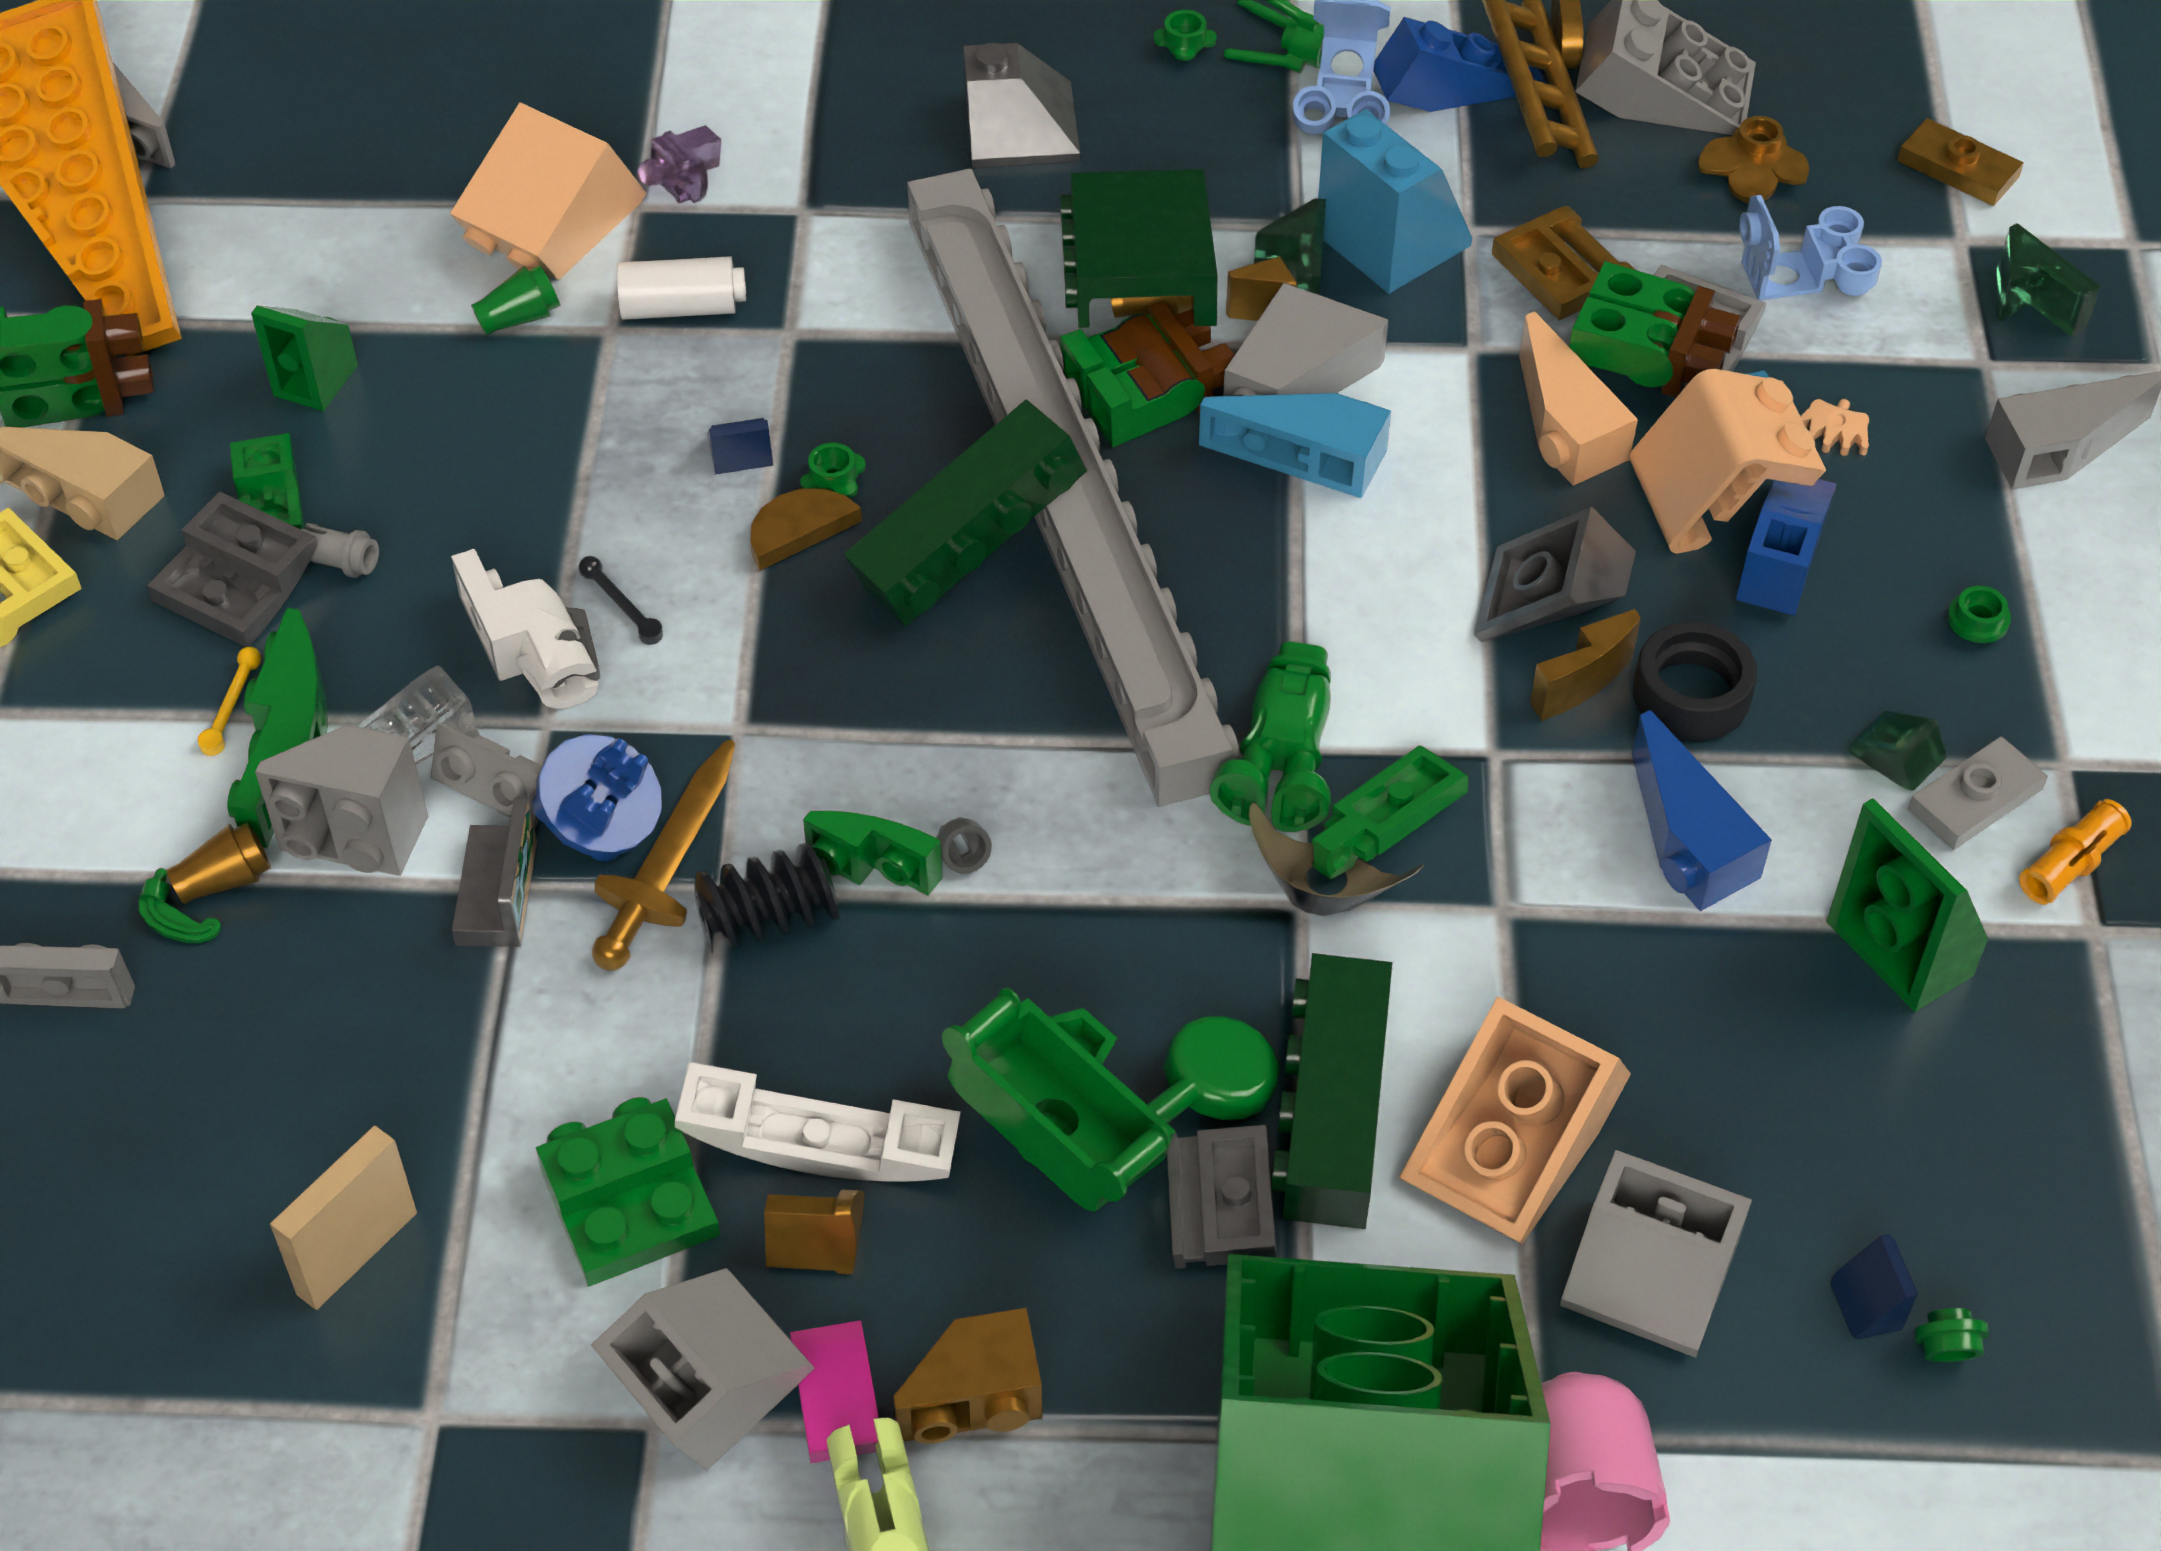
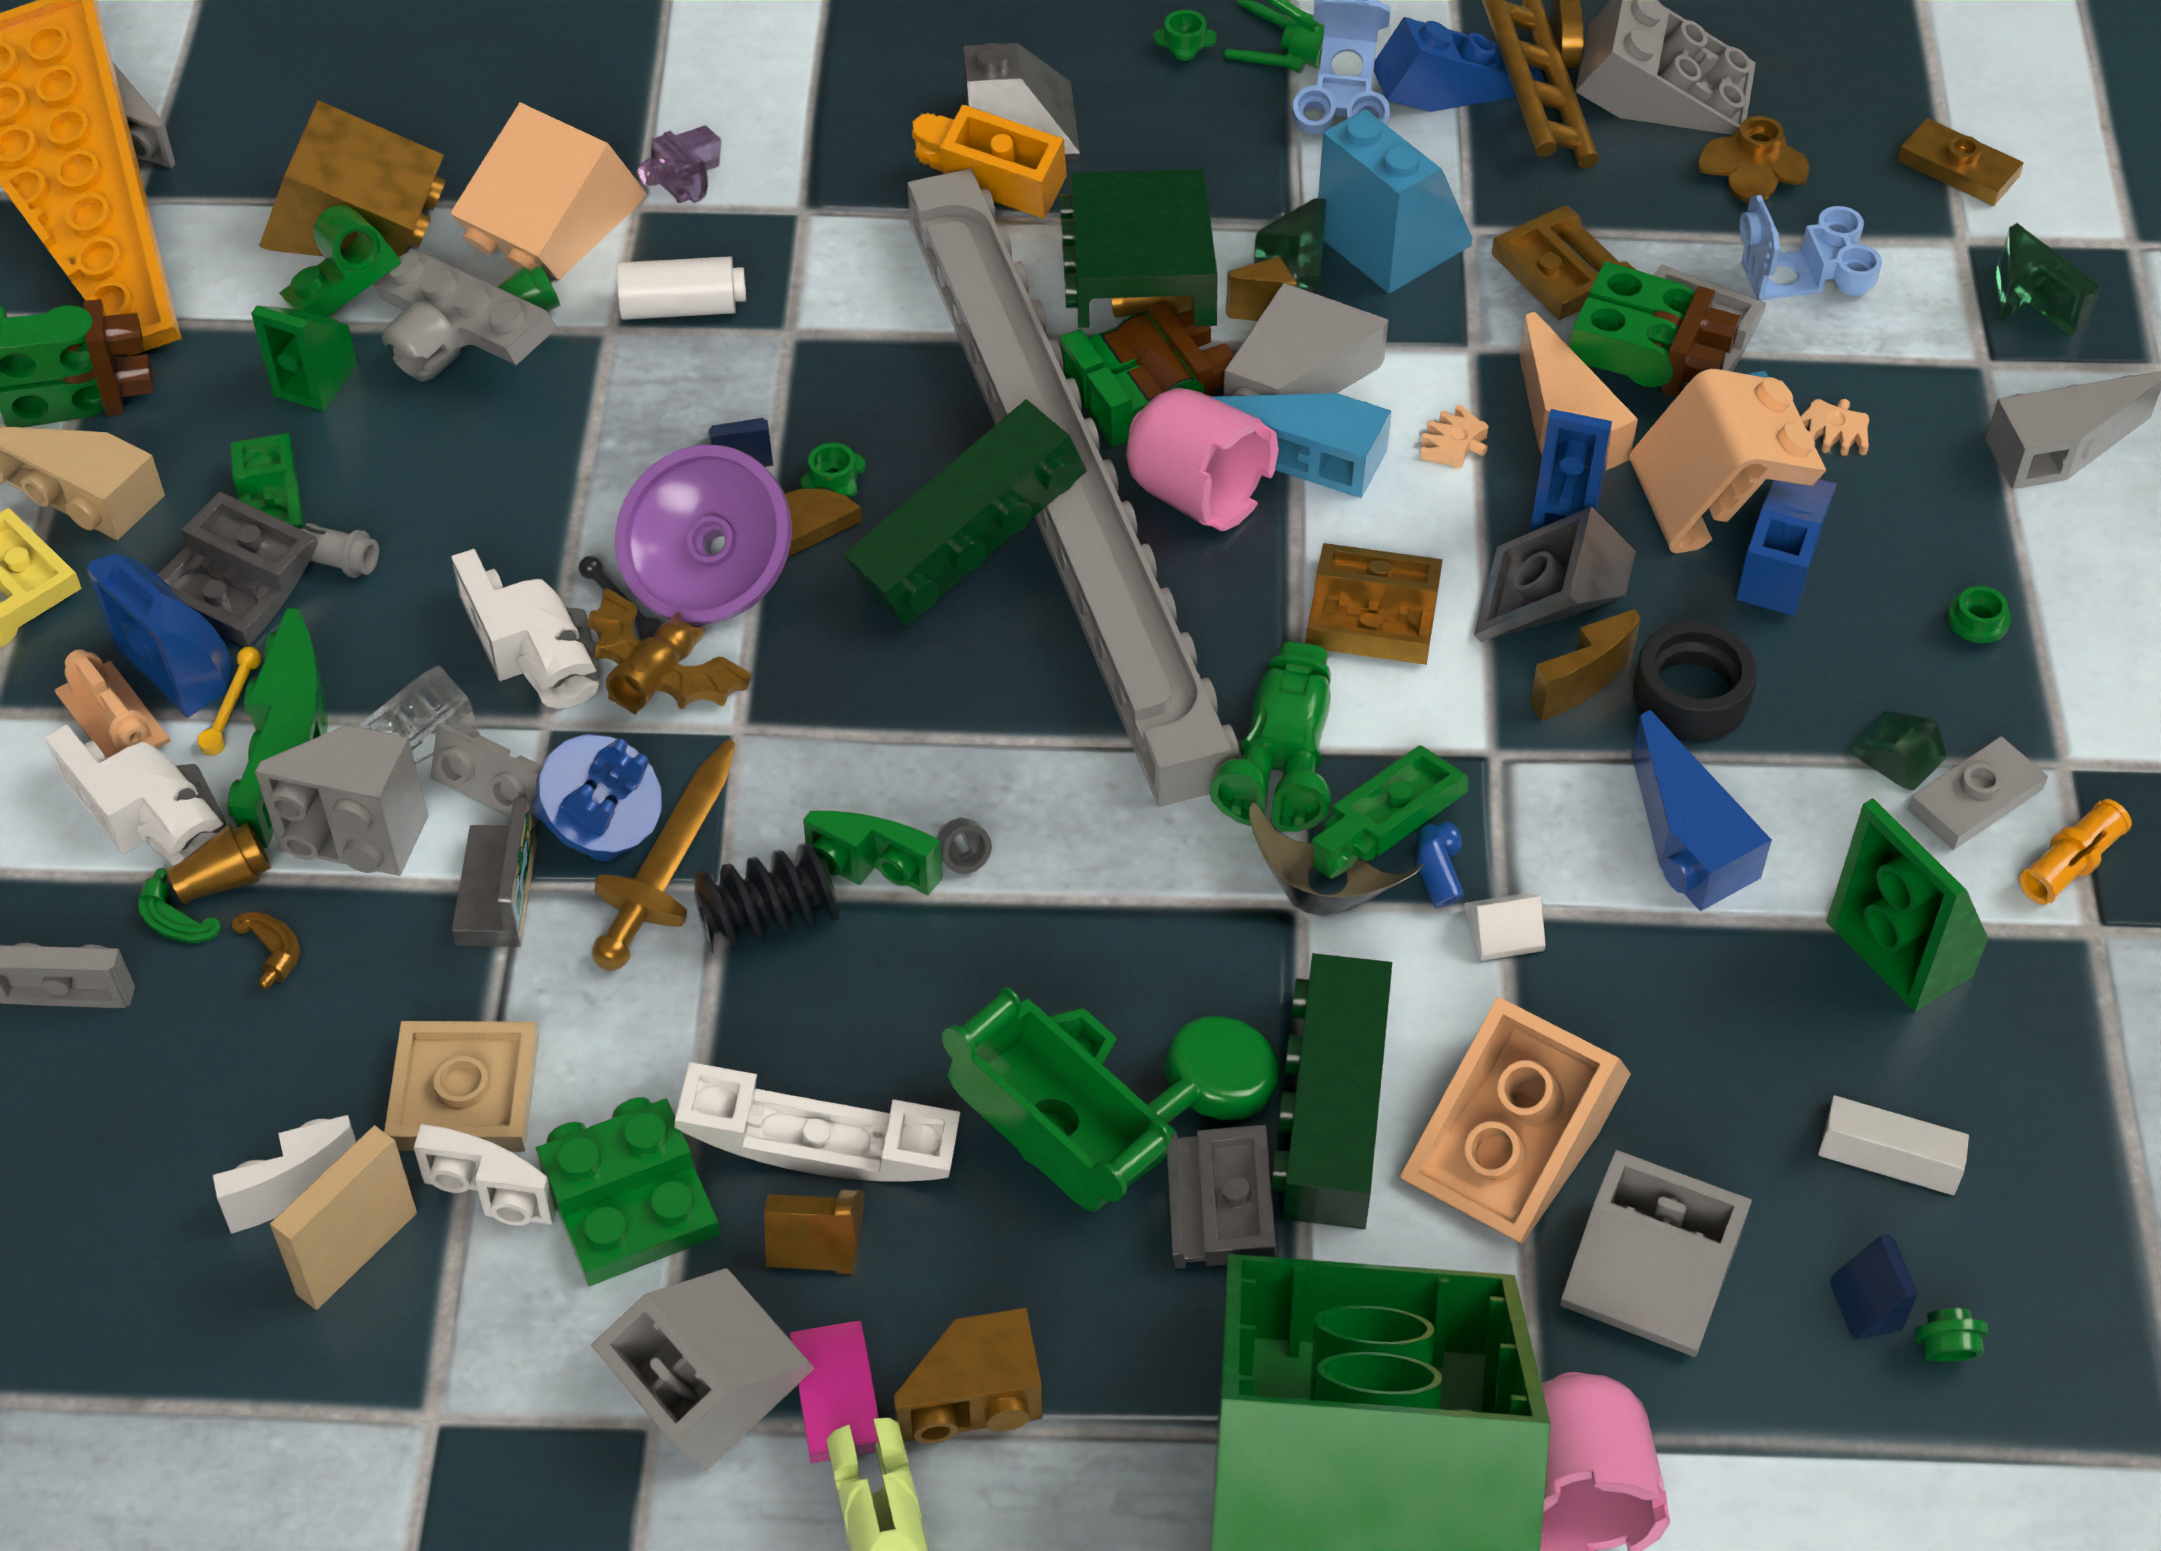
none -> white plate [44,725,227,866]
none -> light nougat hinge [54,649,171,759]
none -> blue slope [87,553,234,718]
none -> white slope [213,1115,356,1234]
none -> pearl gold piece [232,912,301,989]
none -> pearl gold slope [259,100,446,257]
none -> green plate [279,205,402,317]
none -> light grey plate [373,248,557,382]
none -> tan tile [384,1021,539,1152]
none -> white slope [414,1124,556,1226]
none -> pearl gold animal [587,589,752,715]
none -> medium lavender dish [615,445,792,625]
none -> light orange hinge [912,104,1067,219]
none -> bright pink cylinder [1126,388,1278,531]
none -> pearl gold slope [1305,543,1443,665]
none -> blue arm [1416,821,1465,908]
none -> light nougat piece [1419,405,1488,468]
none -> white slope [1464,893,1546,961]
none -> blue slope [1530,409,1612,532]
none -> white slope [1818,1095,1969,1196]

